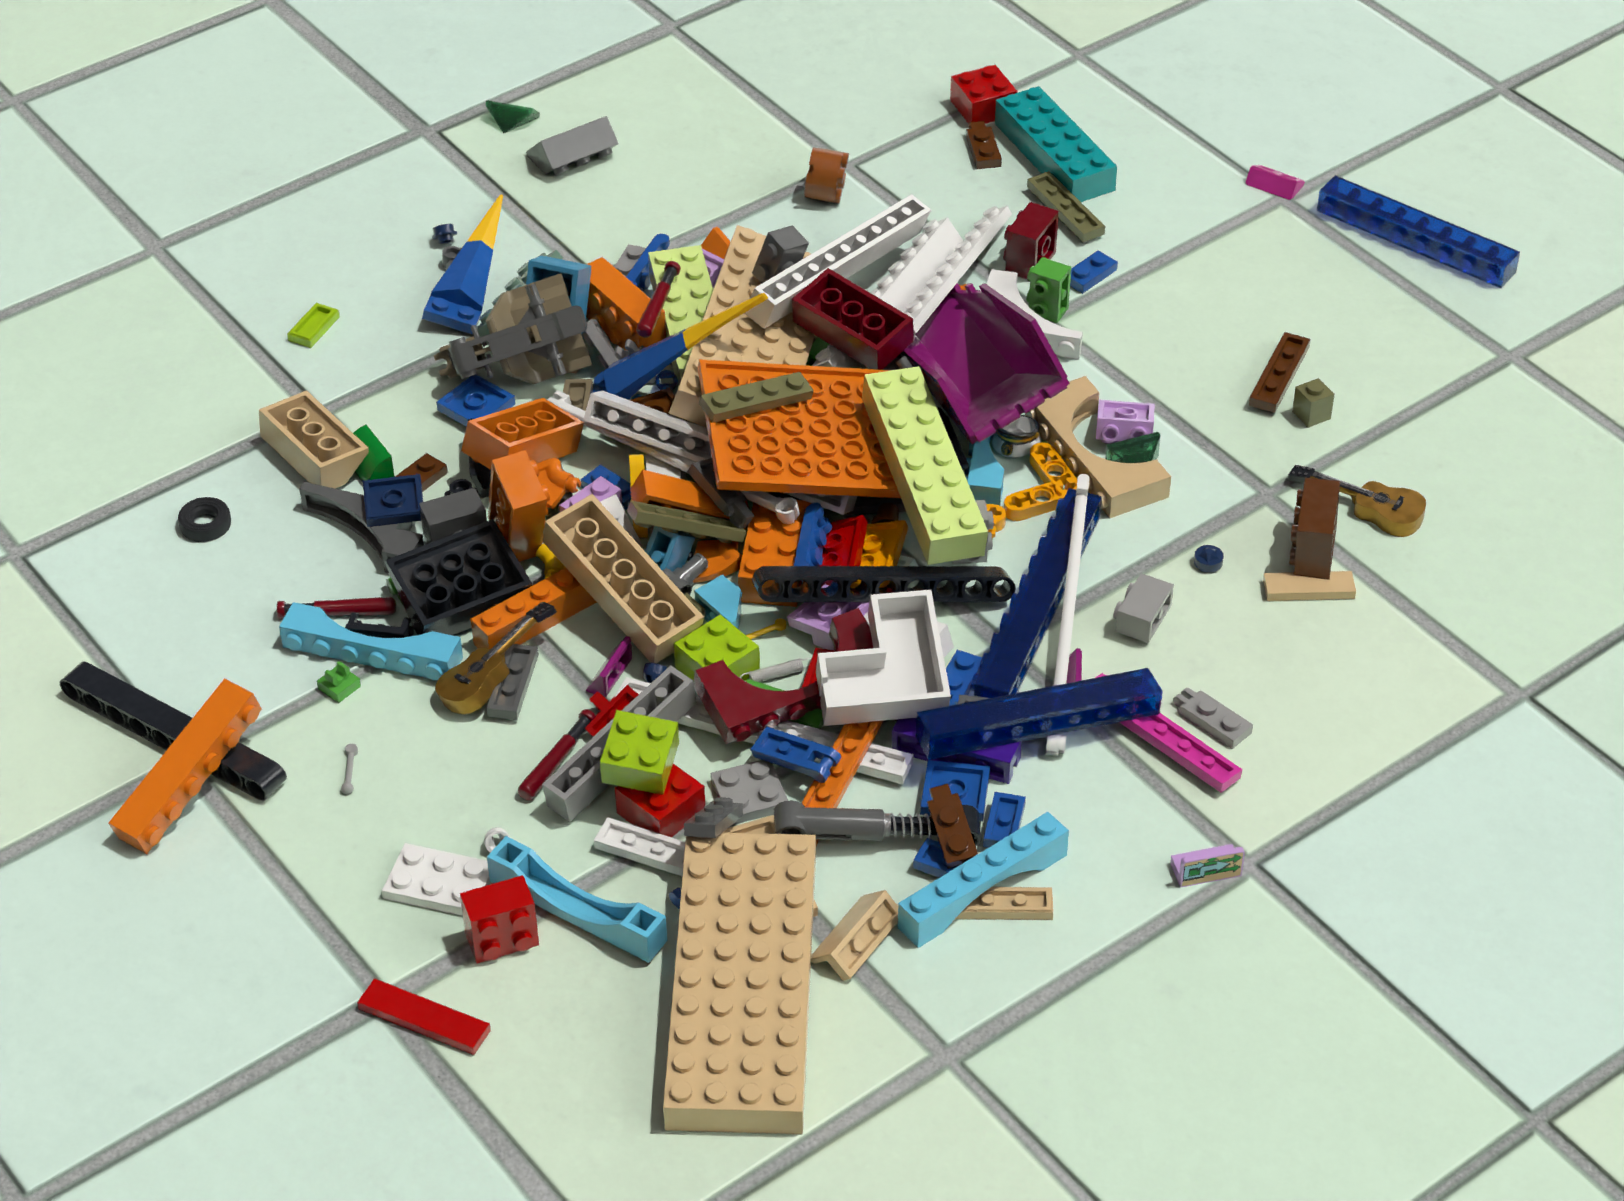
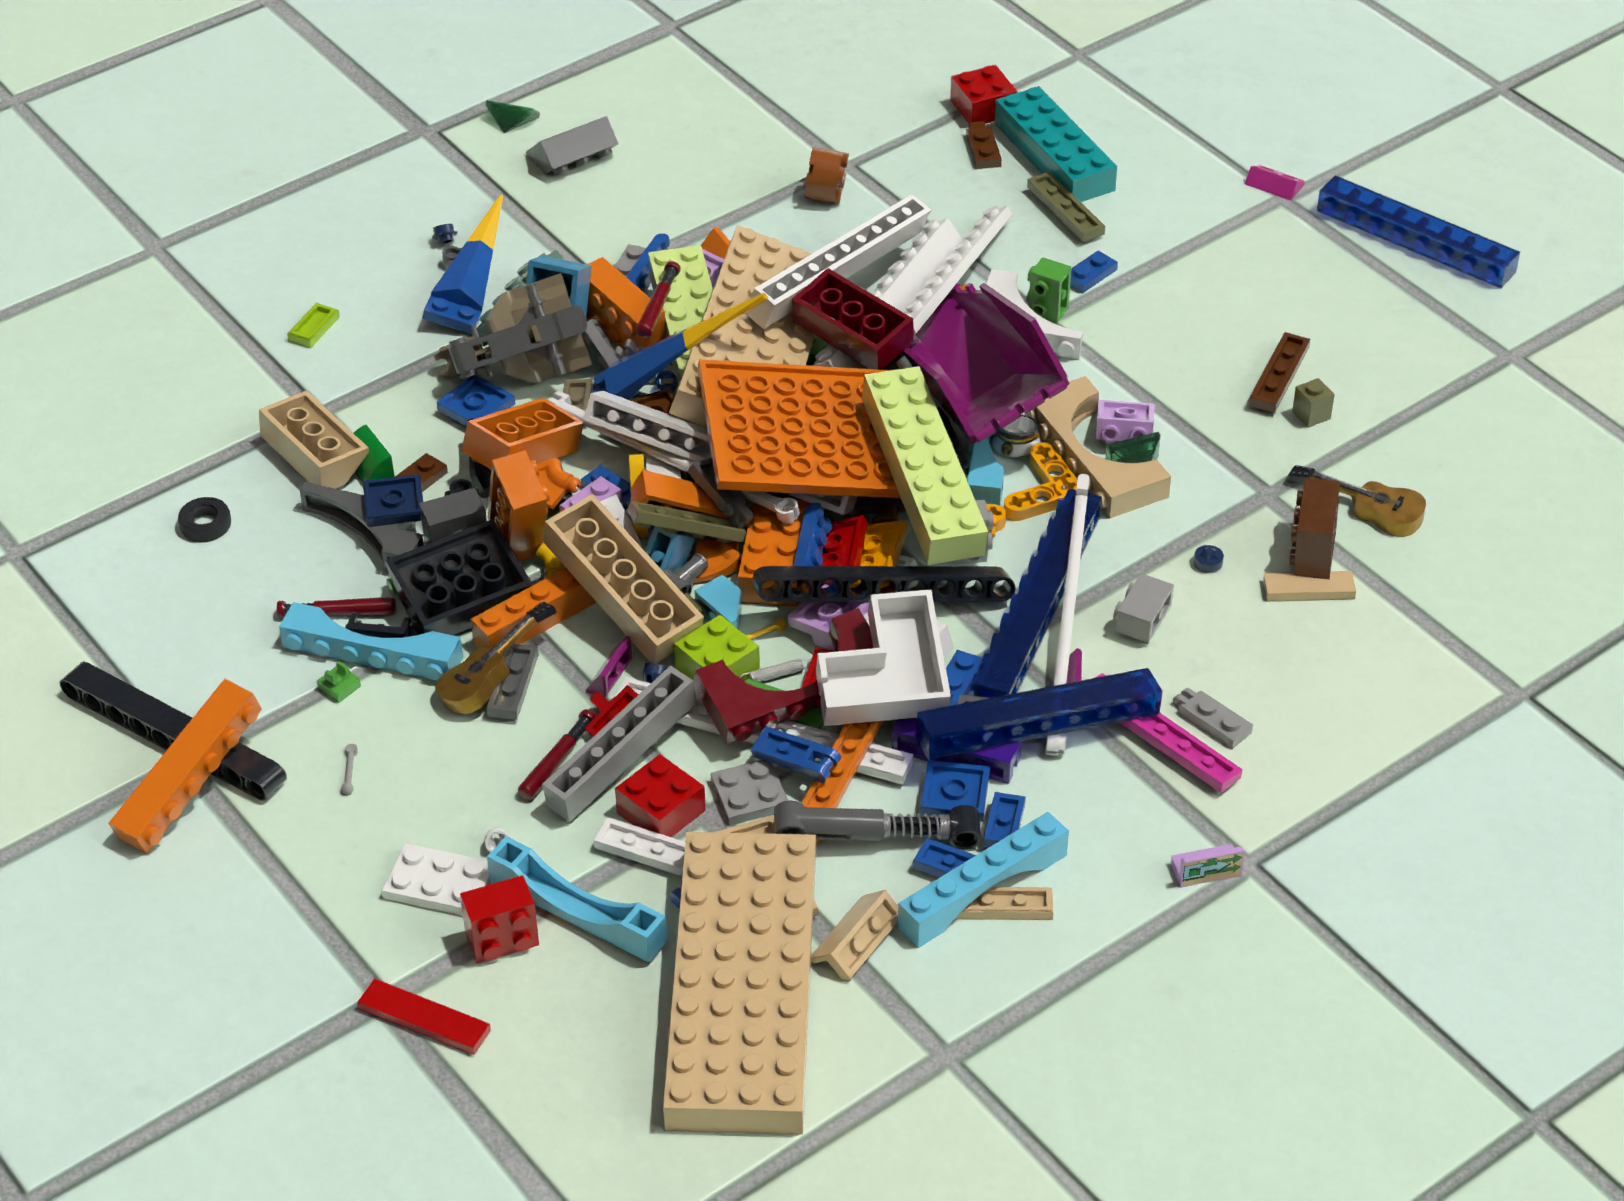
lime brick [600,710,679,794] -> none
dark grey plate [684,797,743,838] -> none
olive plate [699,372,814,423] -> none
dark grey brick [752,225,809,284] -> none
reddish brown hinge [927,783,978,869] -> none
dark red brick [1003,202,1059,279] -> none

